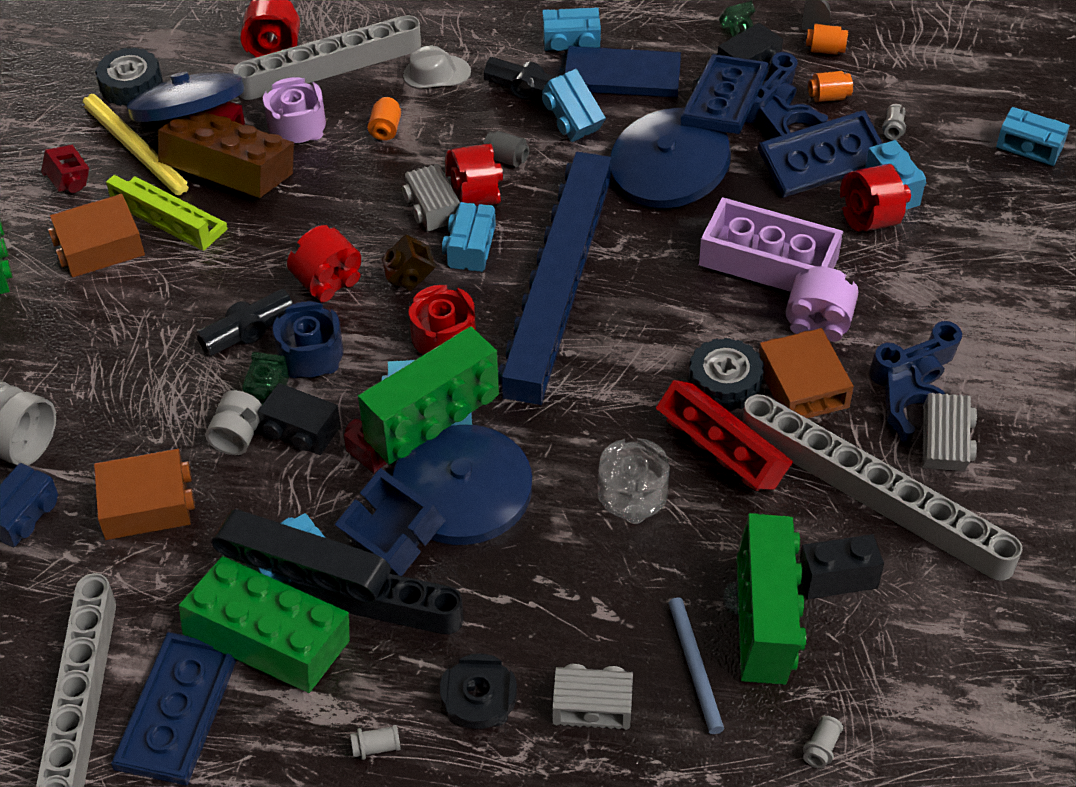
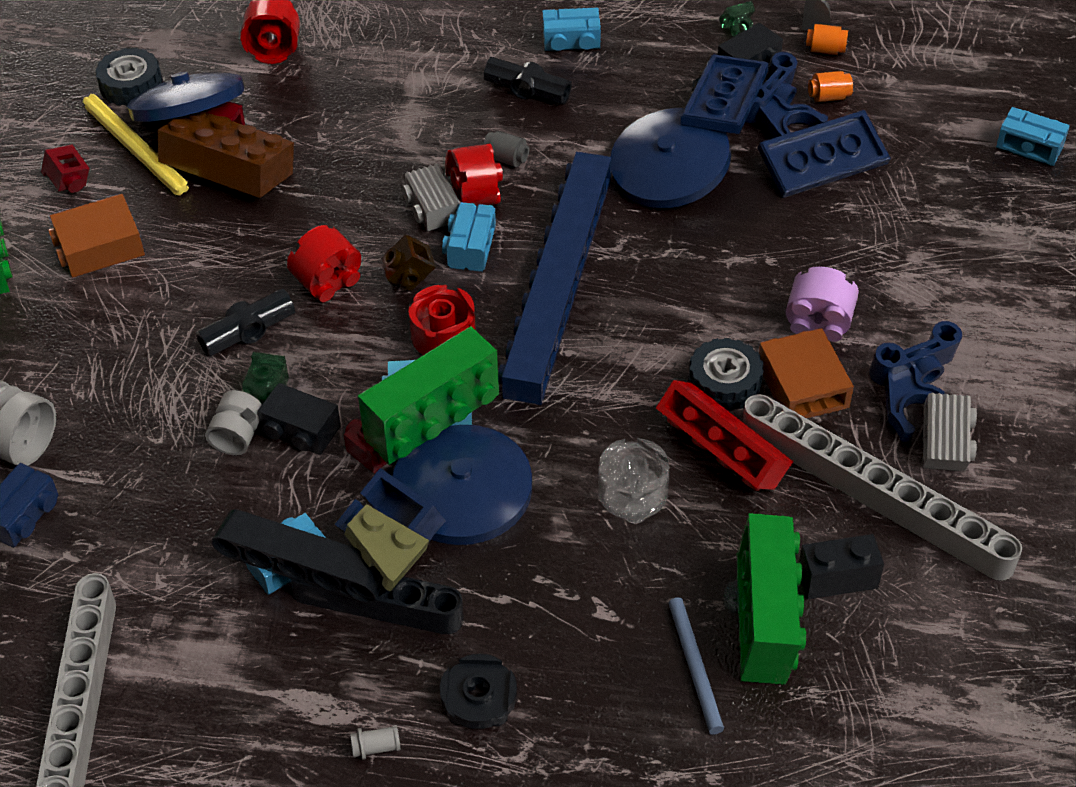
dark orange brick [94,449,195,540] -> none
lime fence [106,175,228,251] -> none
dark blue tile [111,632,237,786] -> none
green brick [179,556,350,693] -> none
light grey beam [233,15,421,100] -> none
lavender brick [263,77,326,143] -> none
dark blue brick [273,301,344,378] -> none
orange brick [367,97,401,141] -> none
light grey piece [403,45,471,89] -> none
dark azure brick [542,69,606,142] -> none
light grey brick [553,664,633,730] -> none
dark blue tile [565,46,681,97] -> none
lavender brick [699,197,843,292] -> none
light grey pin [803,716,843,768] -> none
red brick [840,164,911,232] -> none
dark azure brick [865,140,926,210] -> none
light grey pin [882,104,906,140] -> none
none -> olive wing [344,504,429,591]

